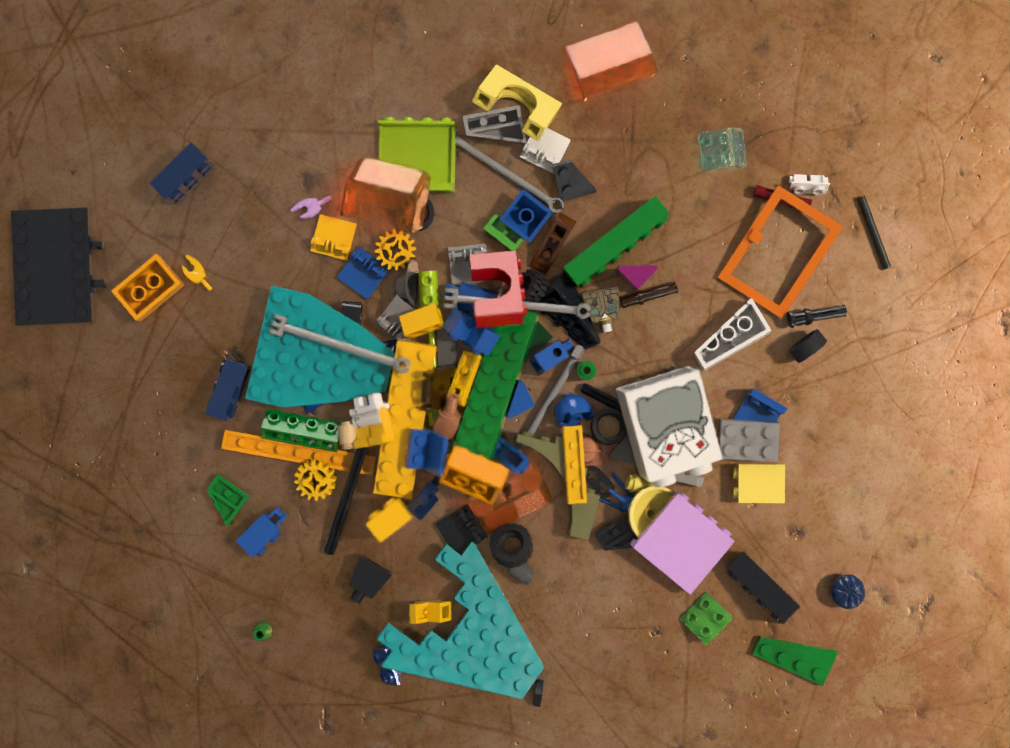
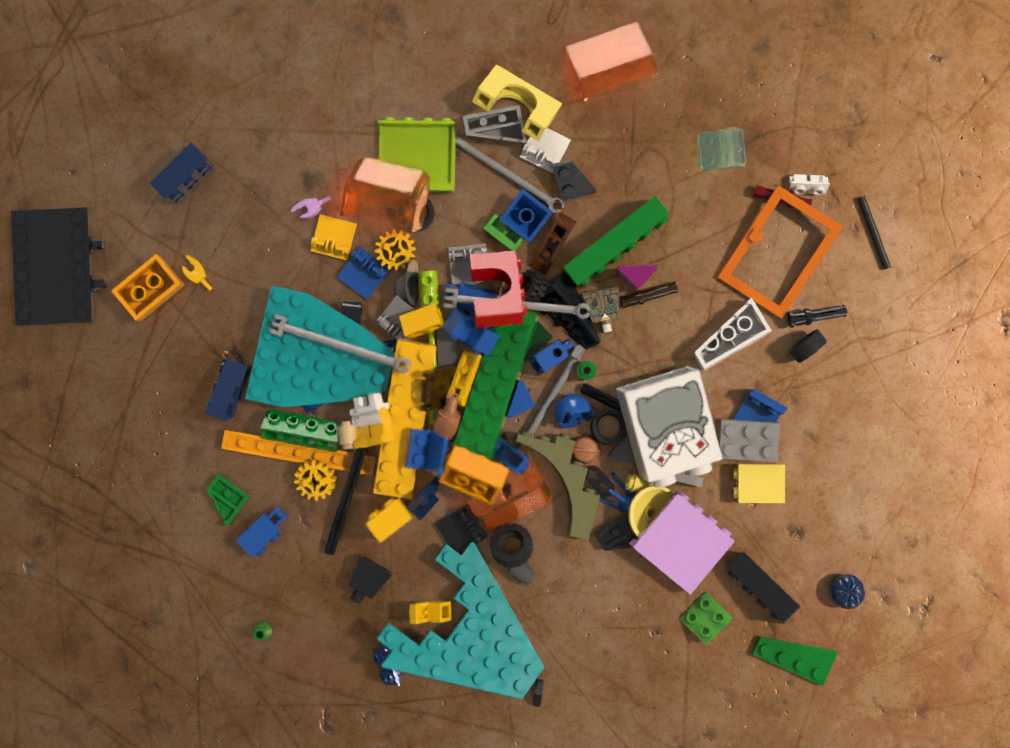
yellow tile [562,425,587,504] -> none

